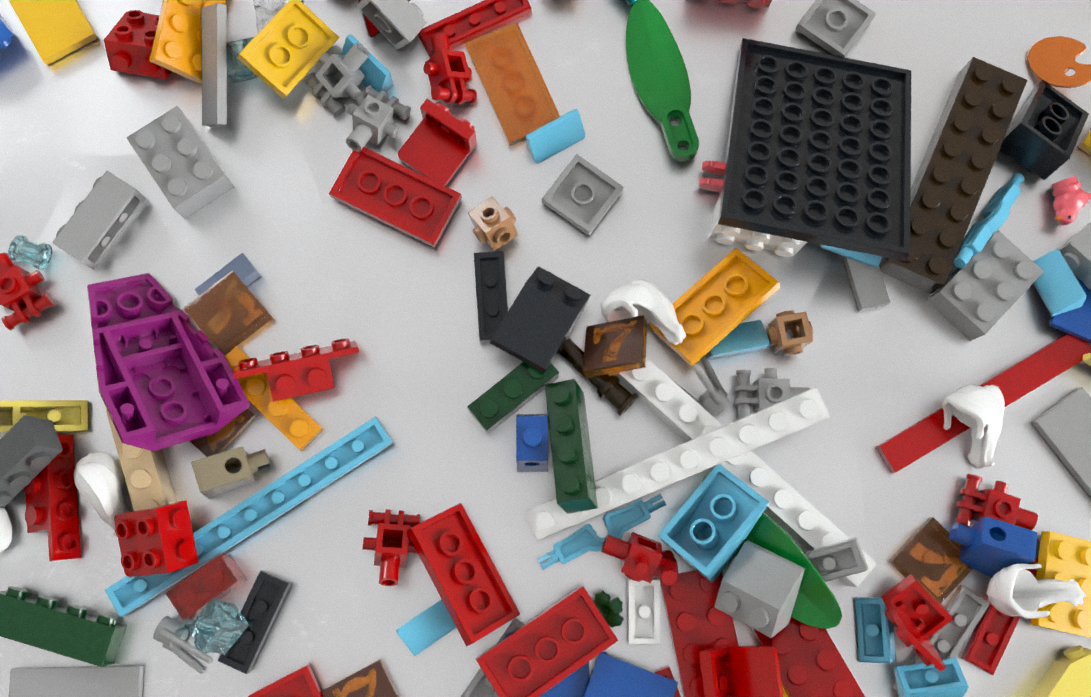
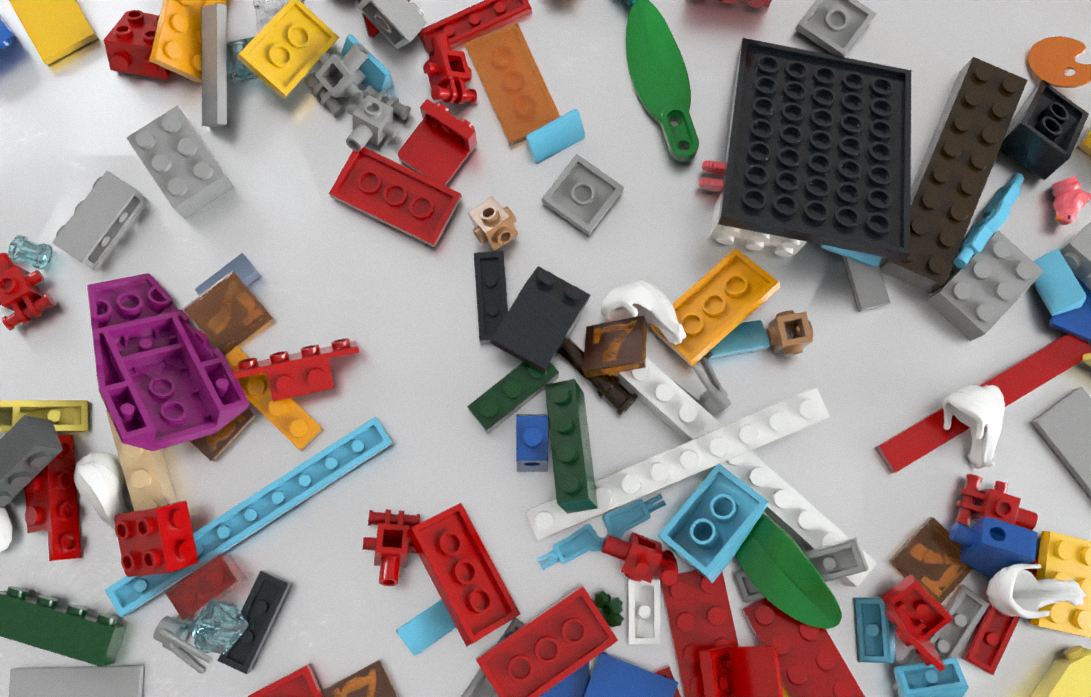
dark tan torso [191,447,271,499] -> none
light grey slope [715,540,805,638] -> none
light grey piece [734,368,810,420] -> none

